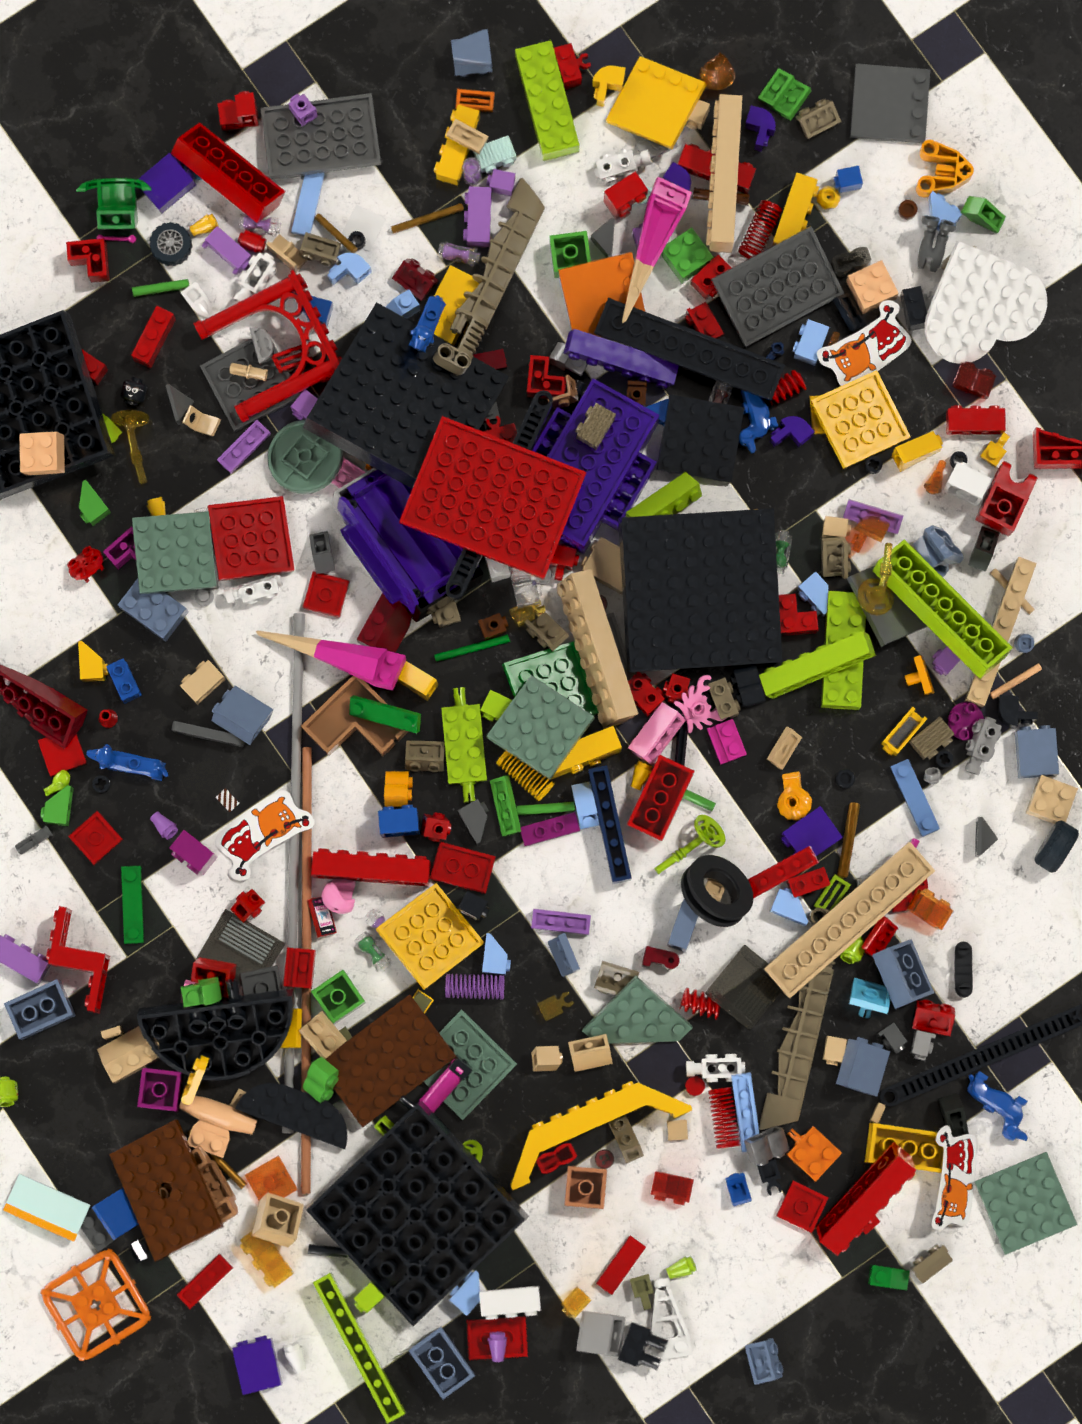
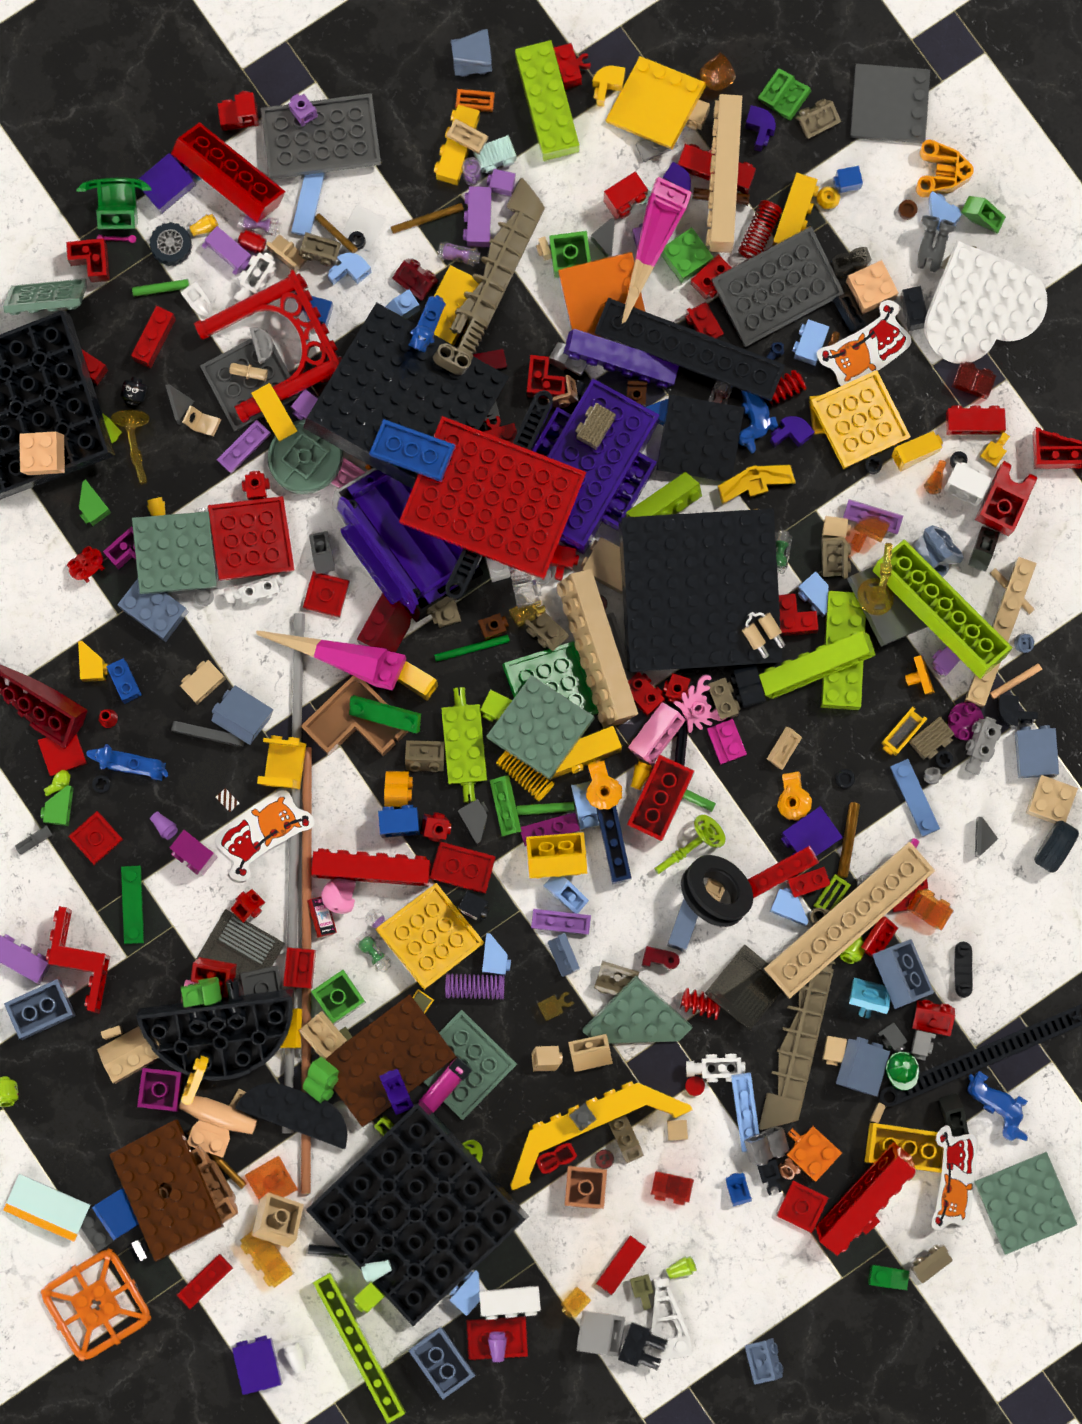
red tile [271,344,313,373] -> none
white brick [594,149,652,183] -> none
red piece [708,1087,741,1149] -> none
none -> sand green plate [3,278,87,315]
none -> red brick [242,471,270,500]
none -> yellow sticker [251,383,298,441]
none -> yellow panel [257,735,306,789]
none -> light aqua cone [361,1260,392,1282]
none -> blue tile [369,419,456,481]
none -> dark purple brick [380,1068,414,1115]
none -> yellow brick [526,832,588,878]
none -> tan plate [536,236,551,261]
none -> light blue slope [544,876,589,914]
none -> dark grey brick [569,1103,597,1131]
none -> light orange animal [586,761,622,810]
none -> yellow plate [718,465,796,505]
none -> tan piece [742,612,785,659]
none -> nougat plate [778,1158,801,1179]
none -> green piece [886,1052,919,1091]

